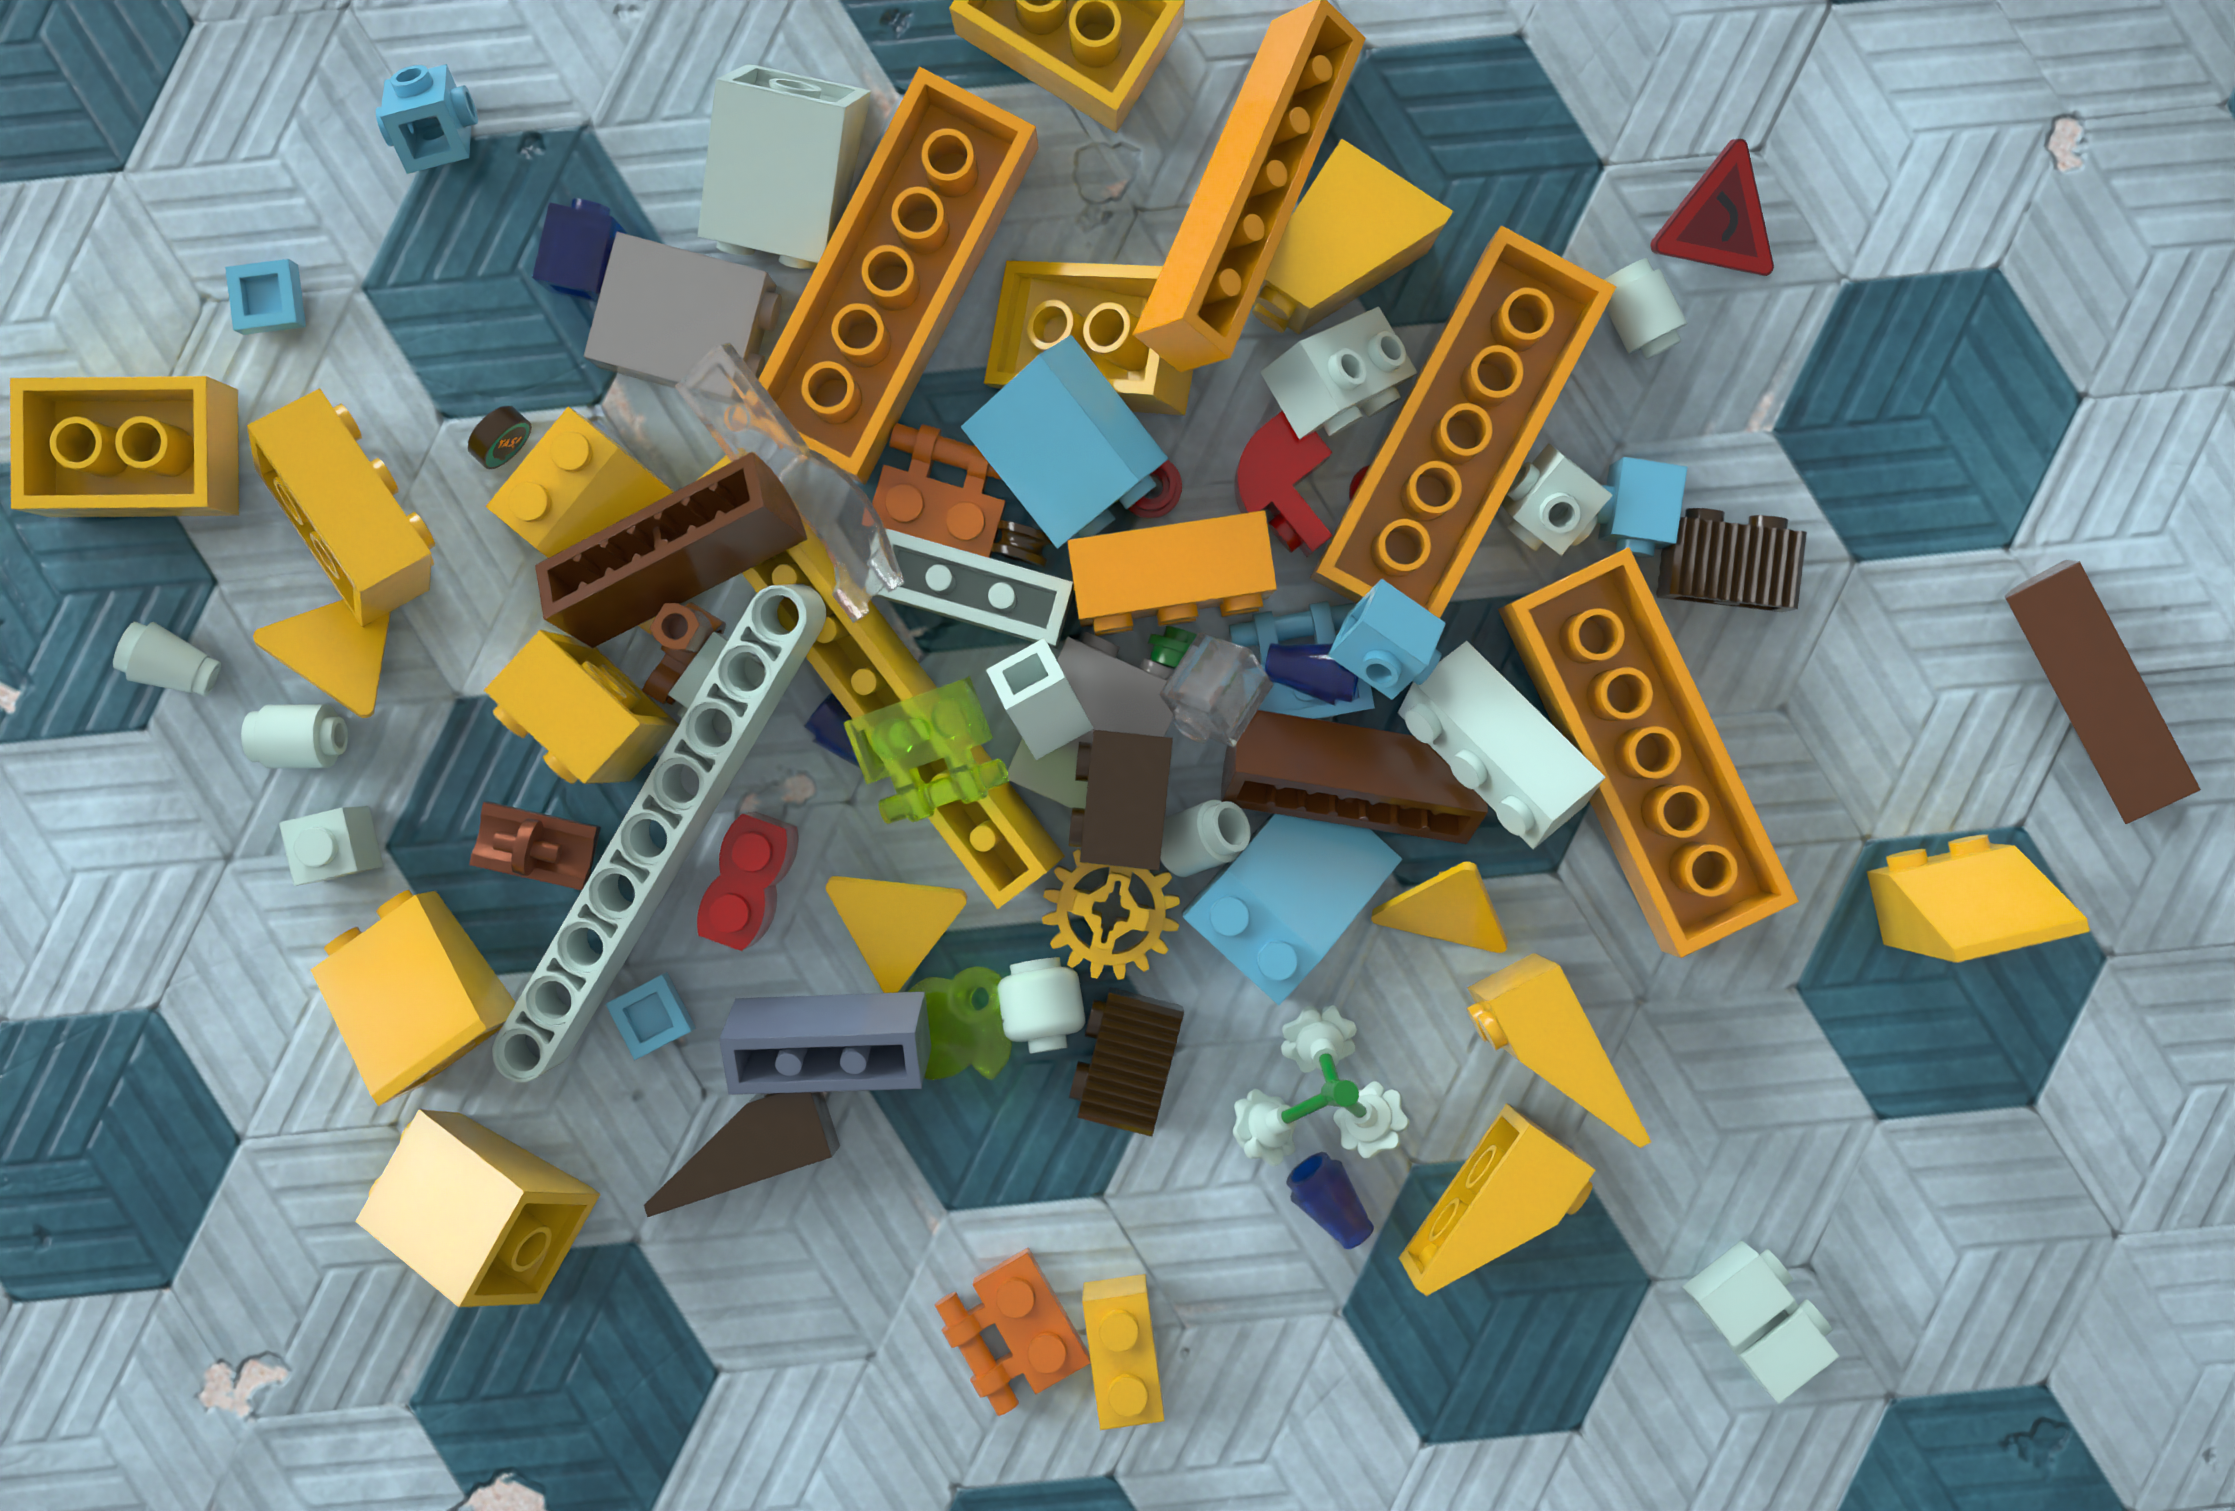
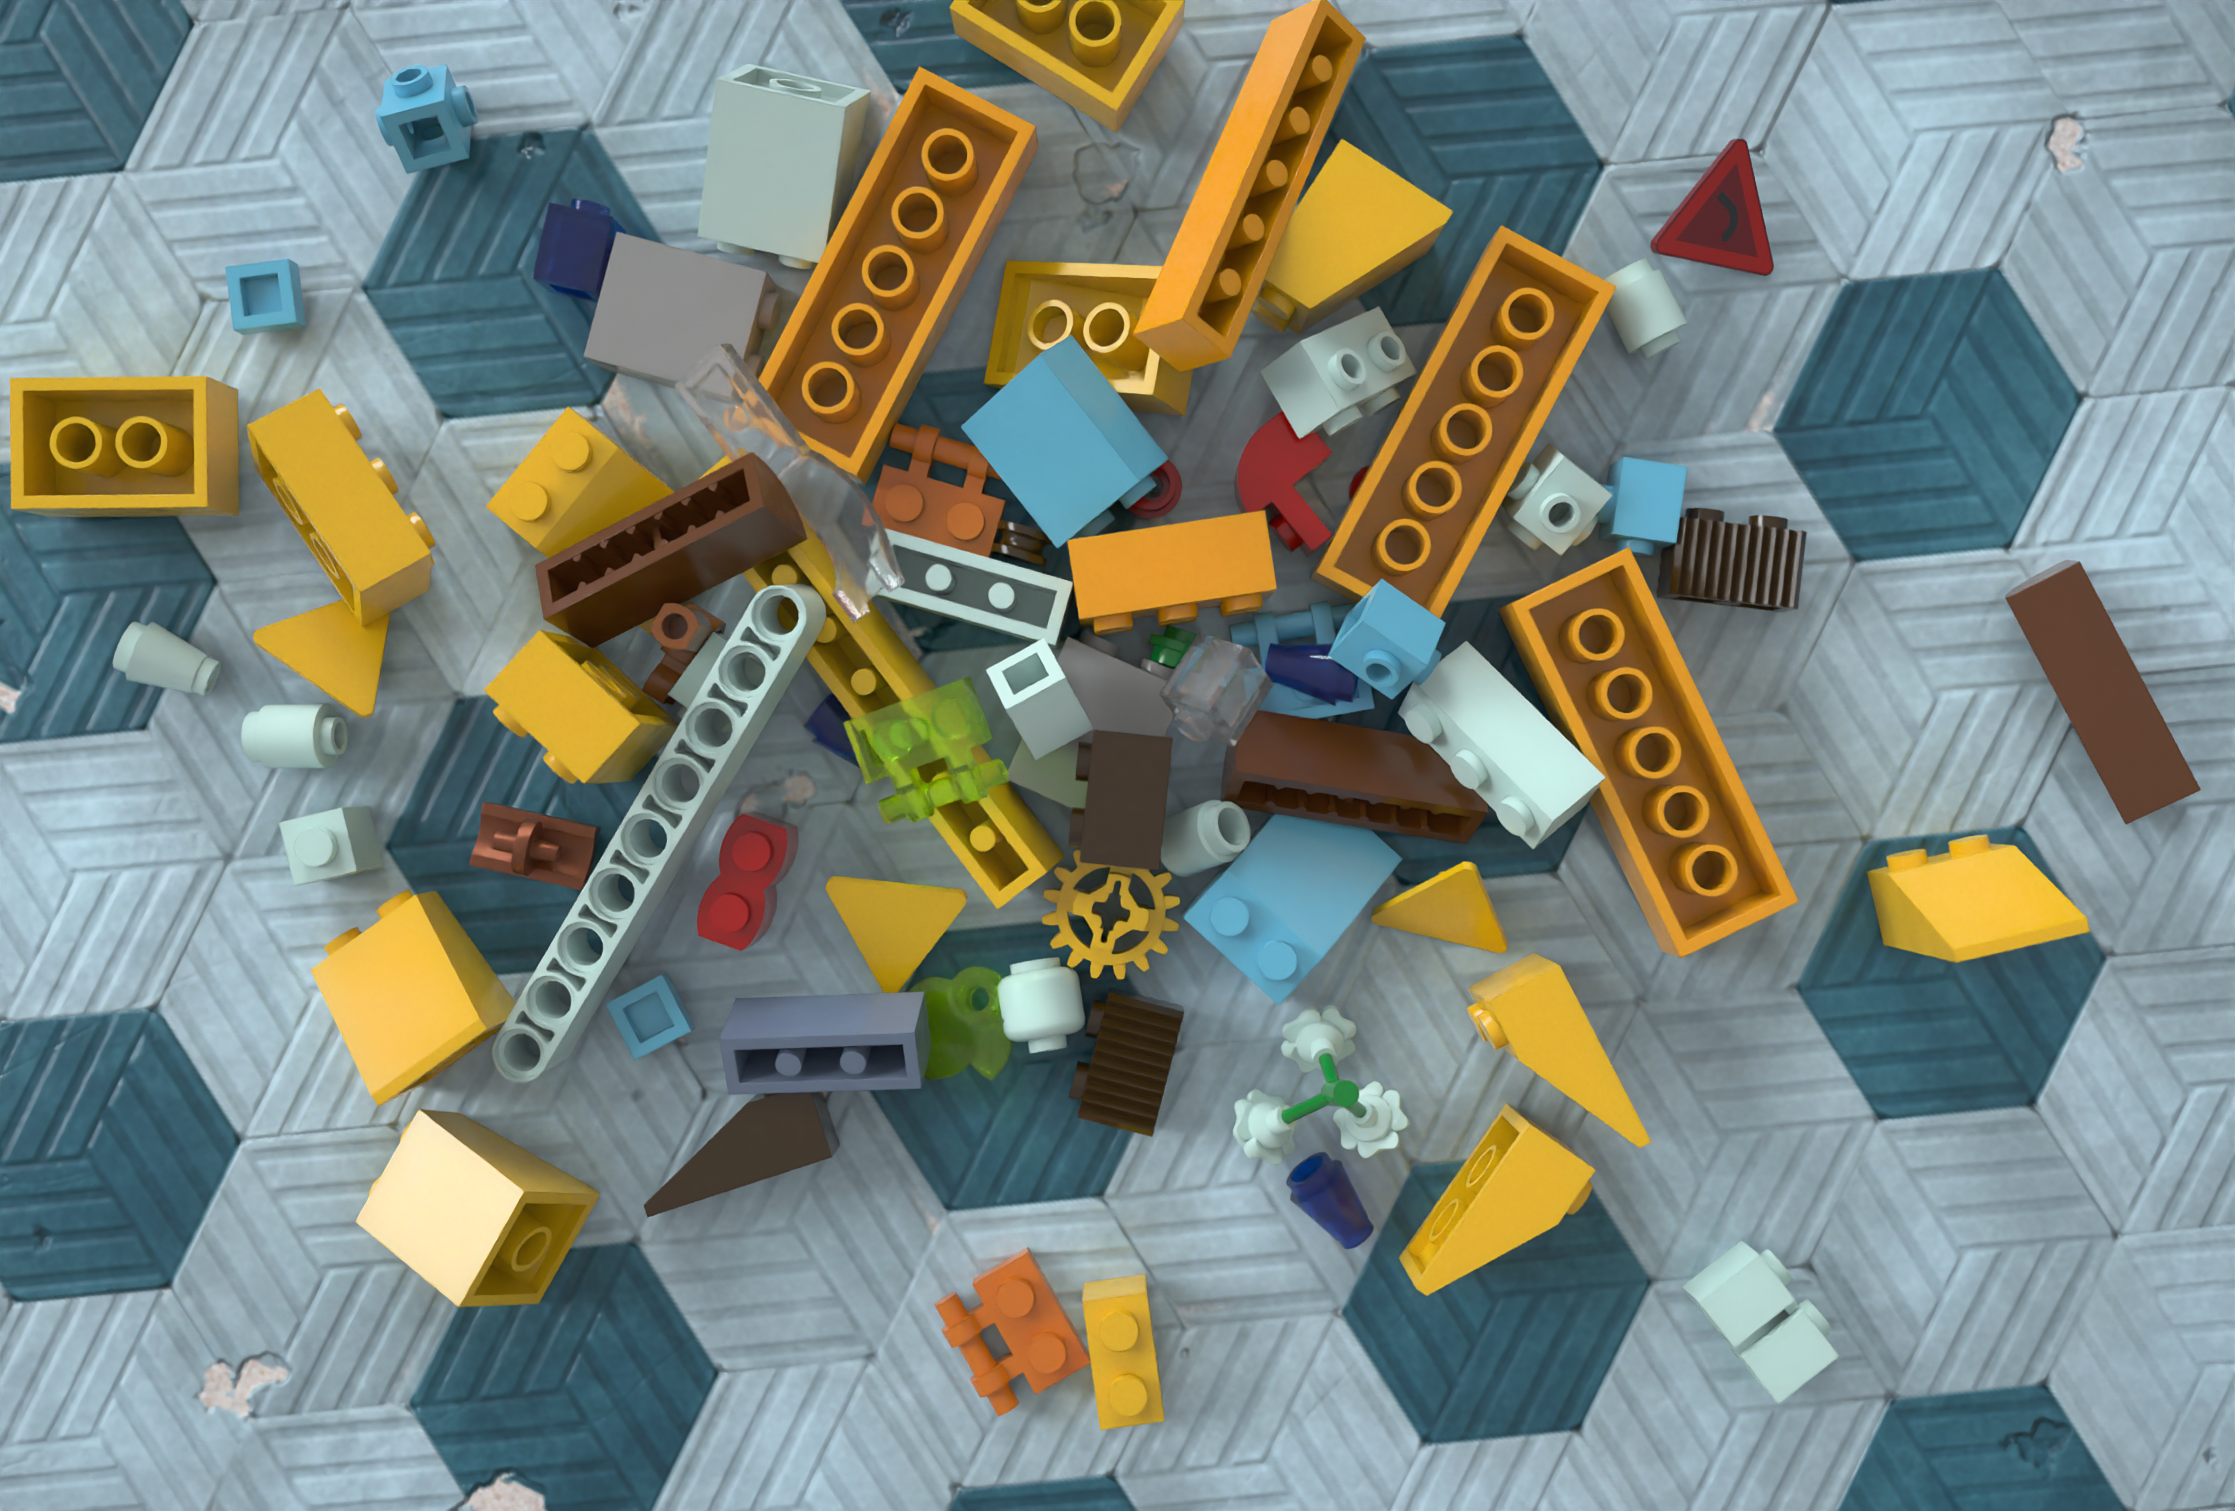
dark brown tile [468,406,532,469] -> none

